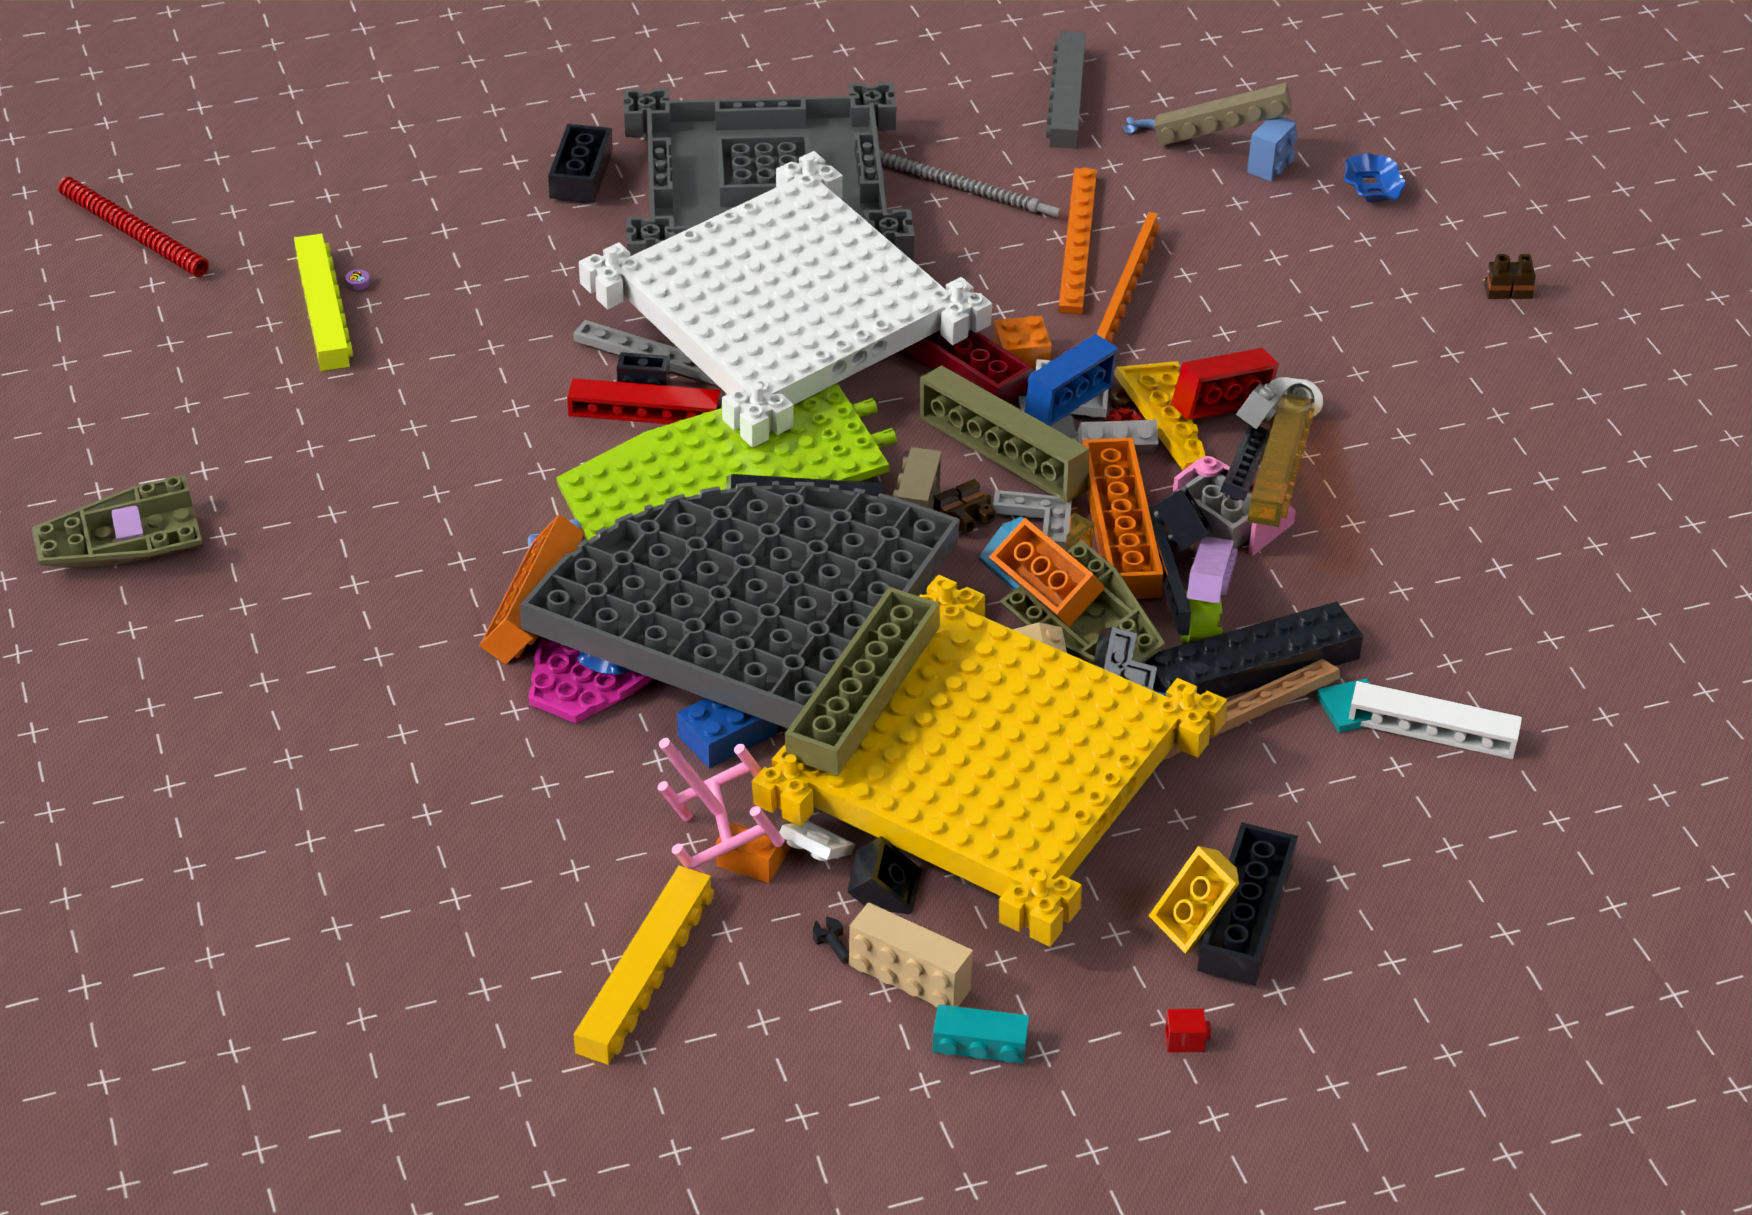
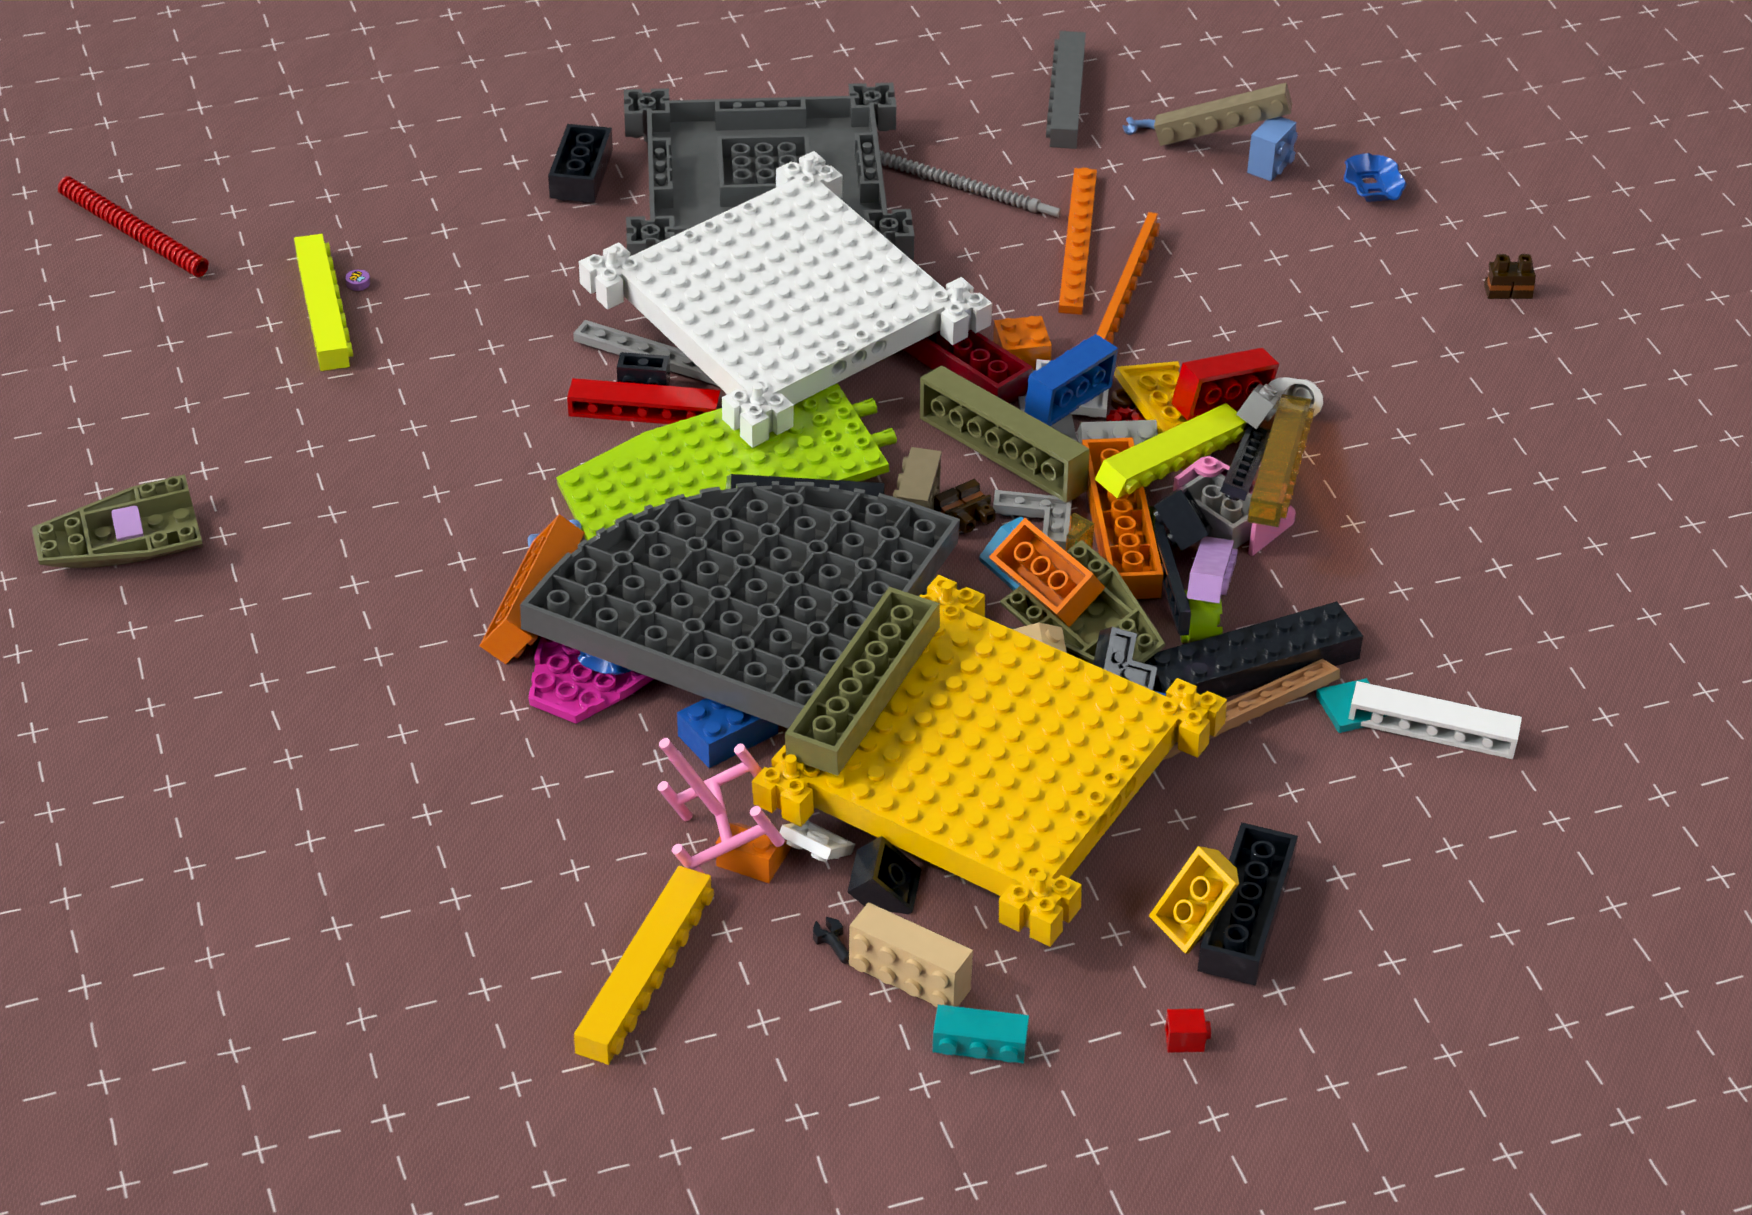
none -> neon yellow brick [1095,403,1247,498]

